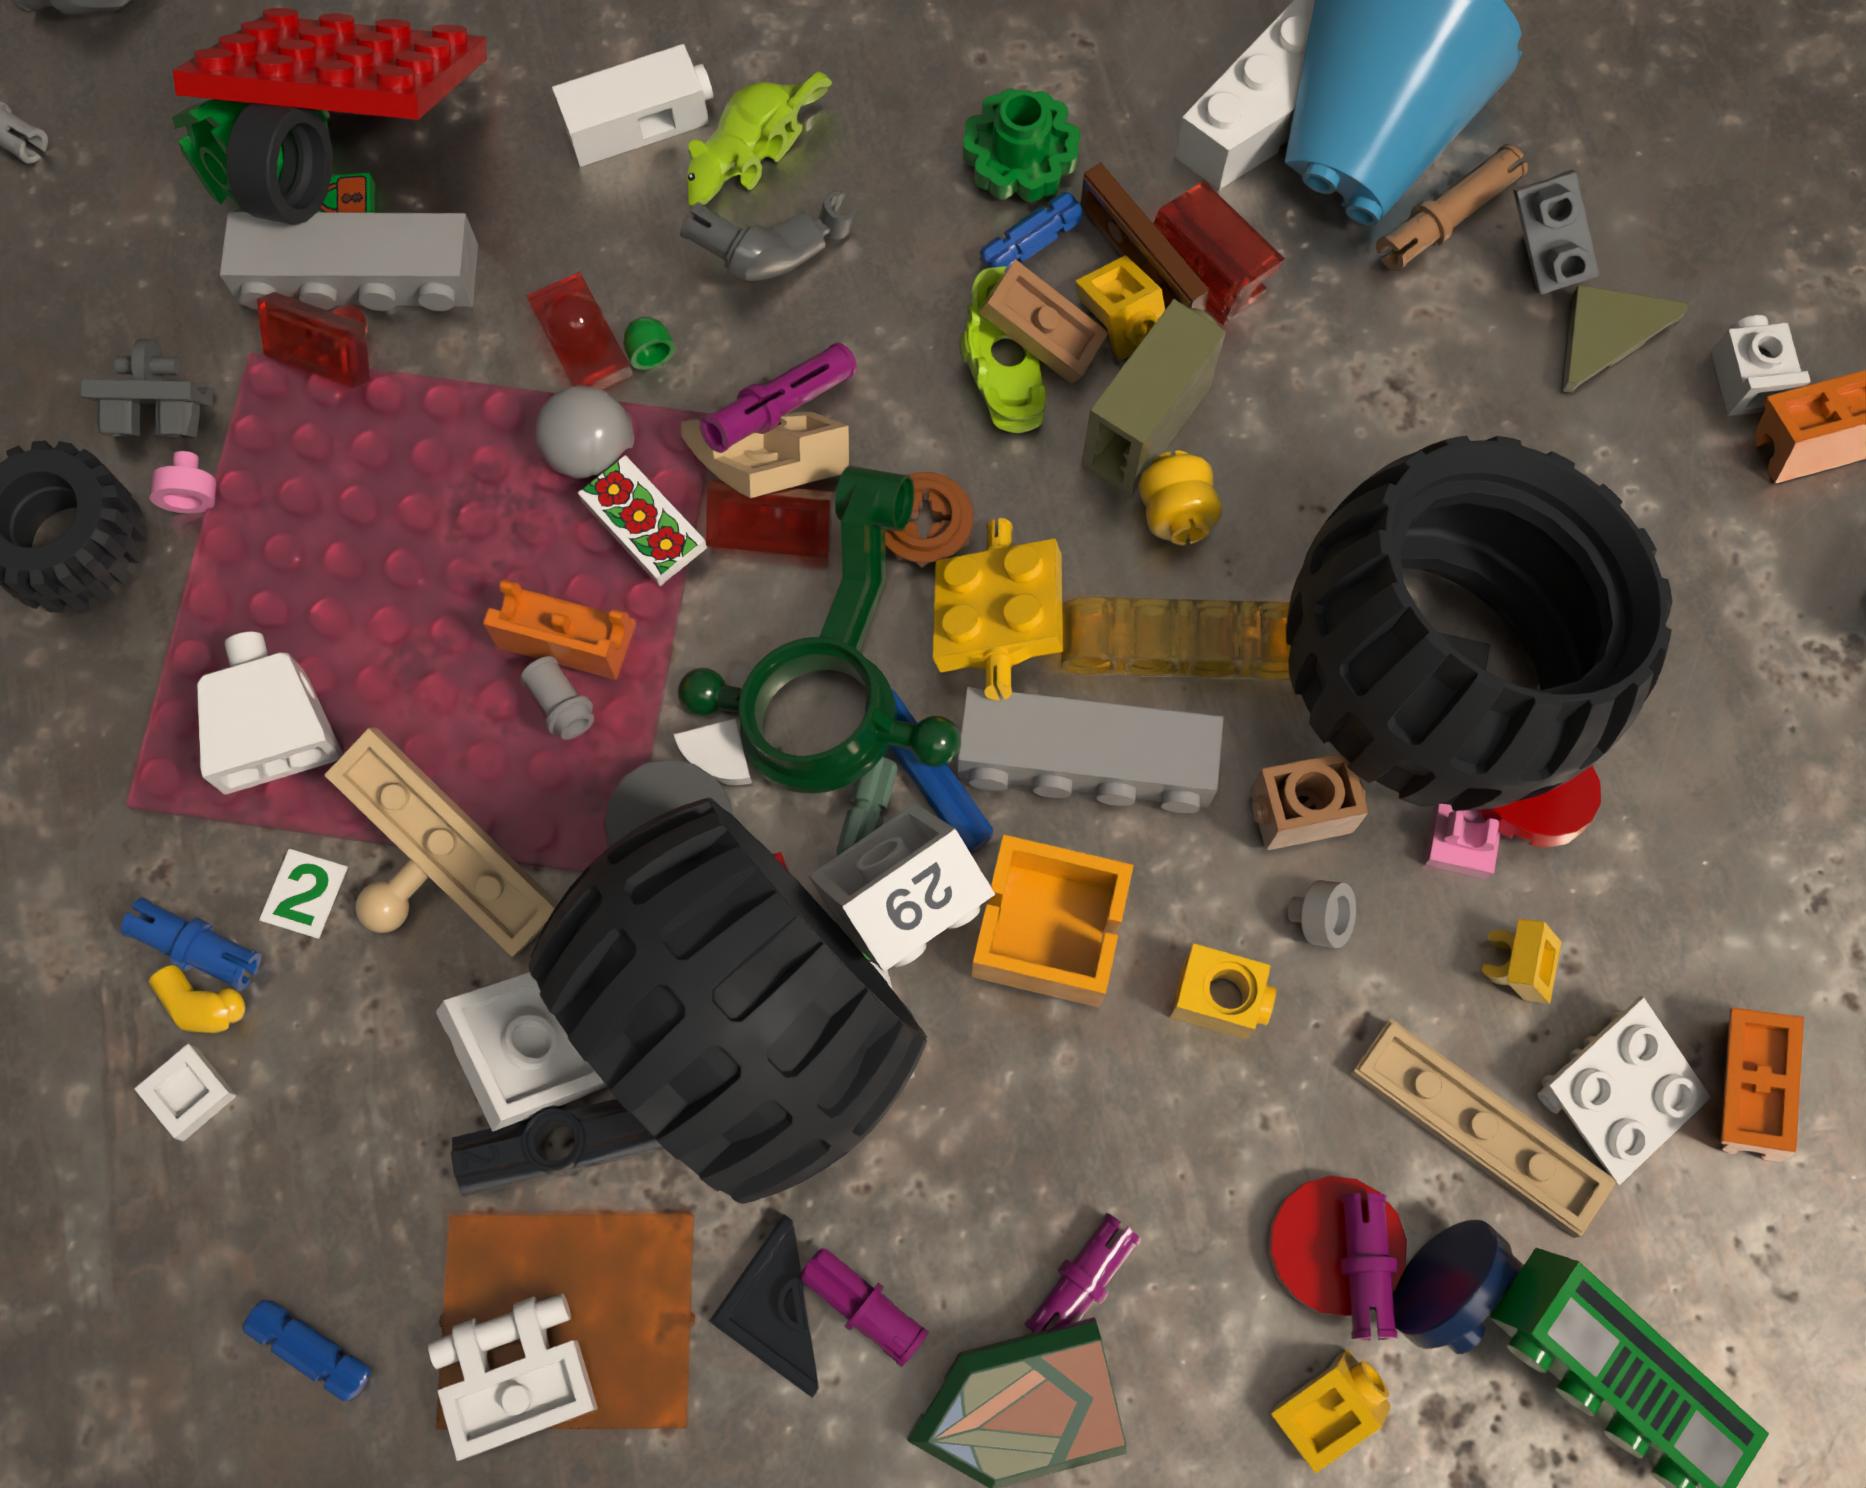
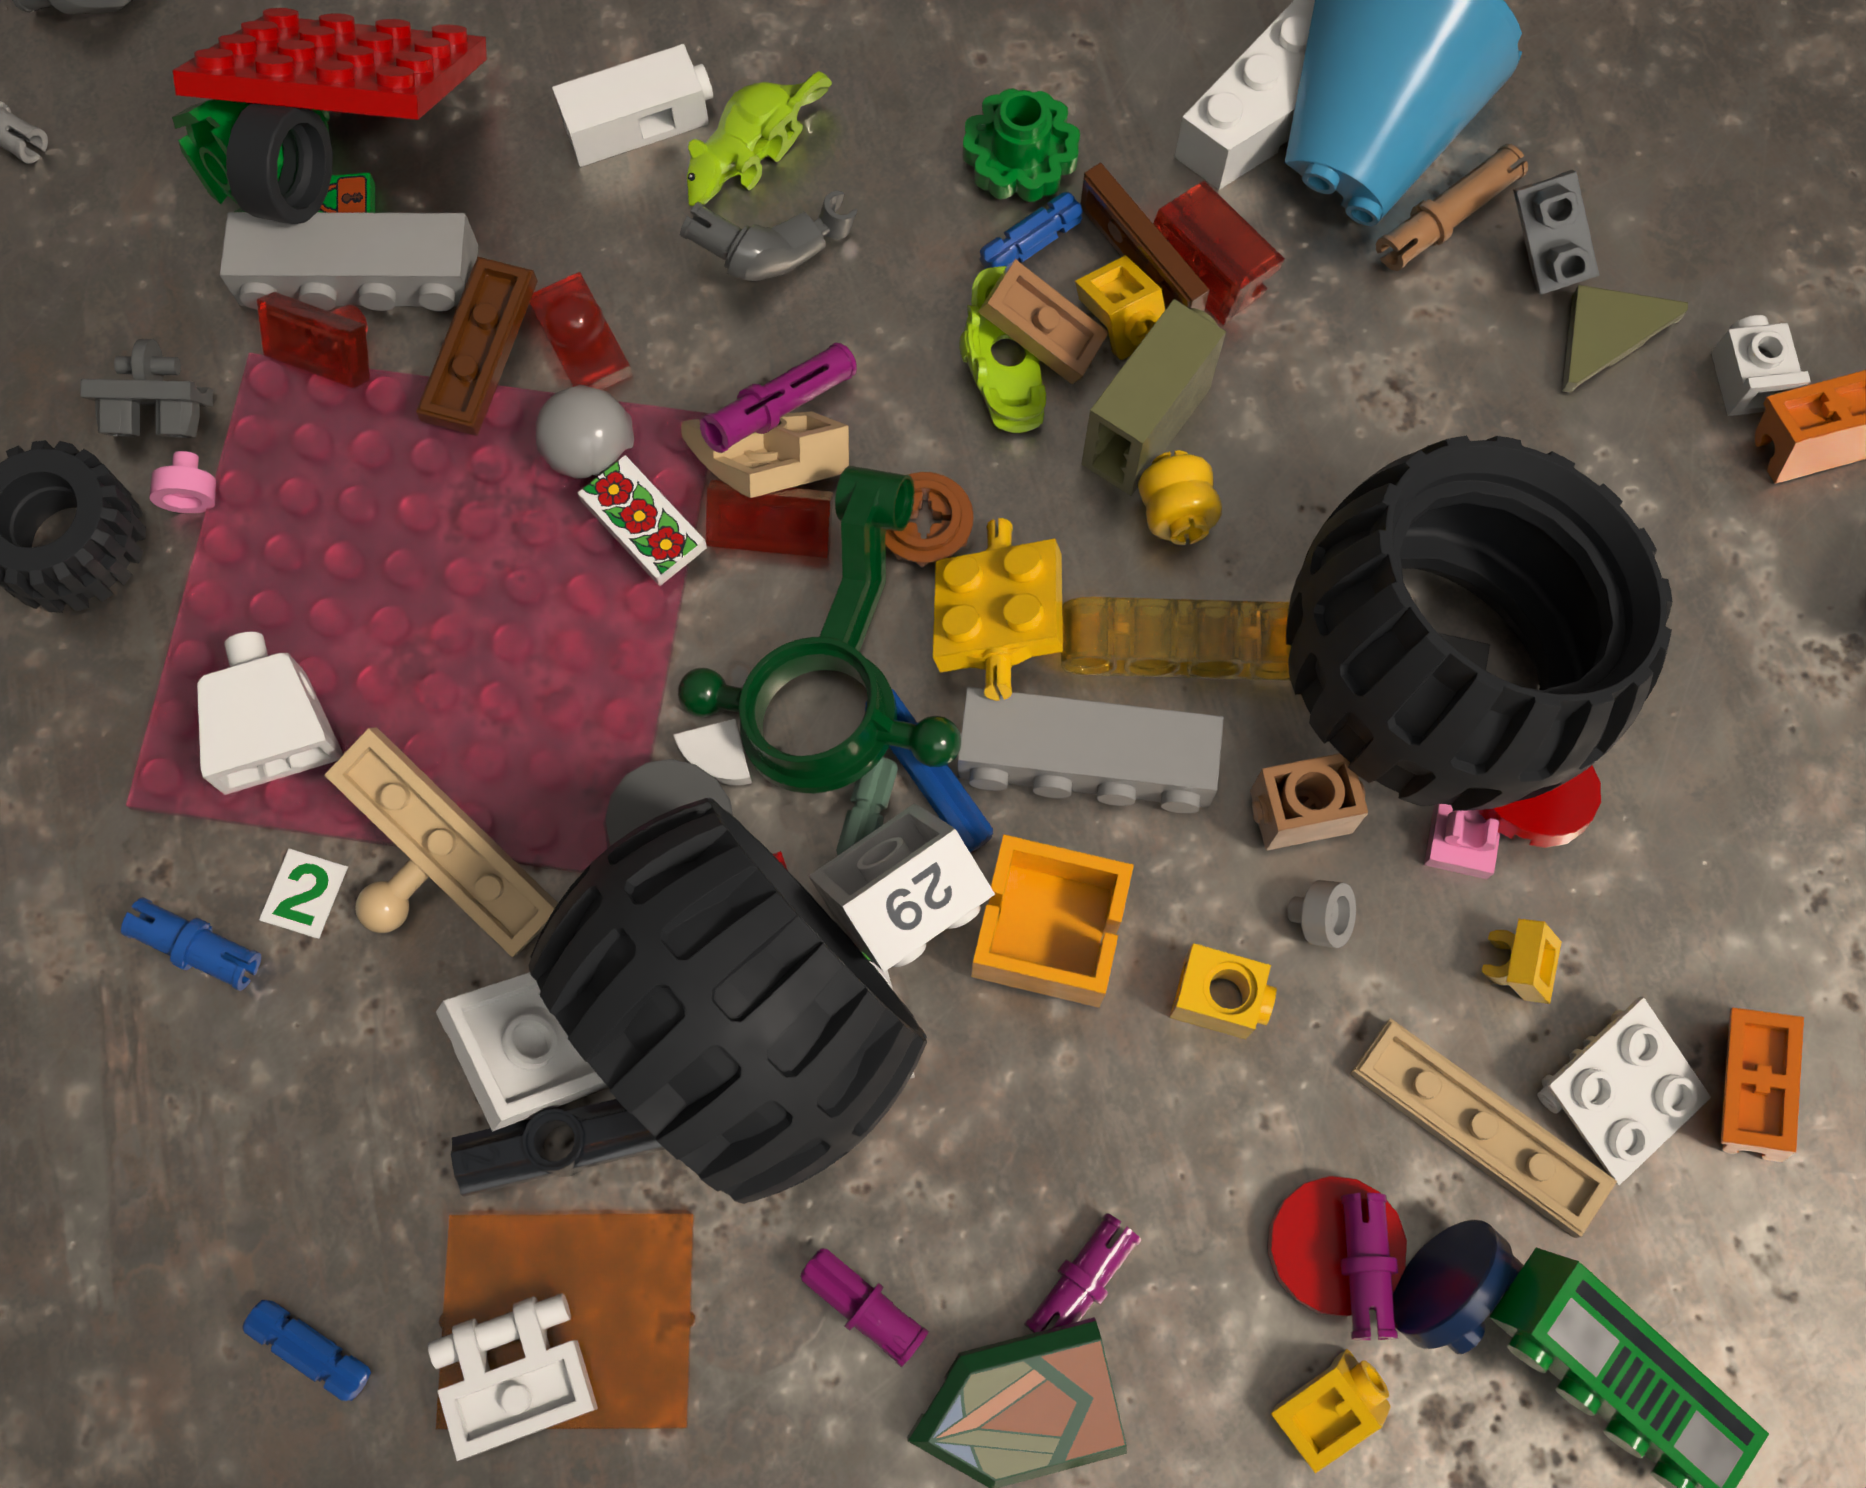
white tile [135,1044,237,1141] -> none
yellow arm [148,964,246,1033] -> none
orange hinge [483,579,636,680] -> none
light grey pin [520,656,594,740] -> none
green hinge [623,317,676,370] -> none
black tile [709,1214,820,1398] -> none
none -> reddish brown tile [416,257,538,436]

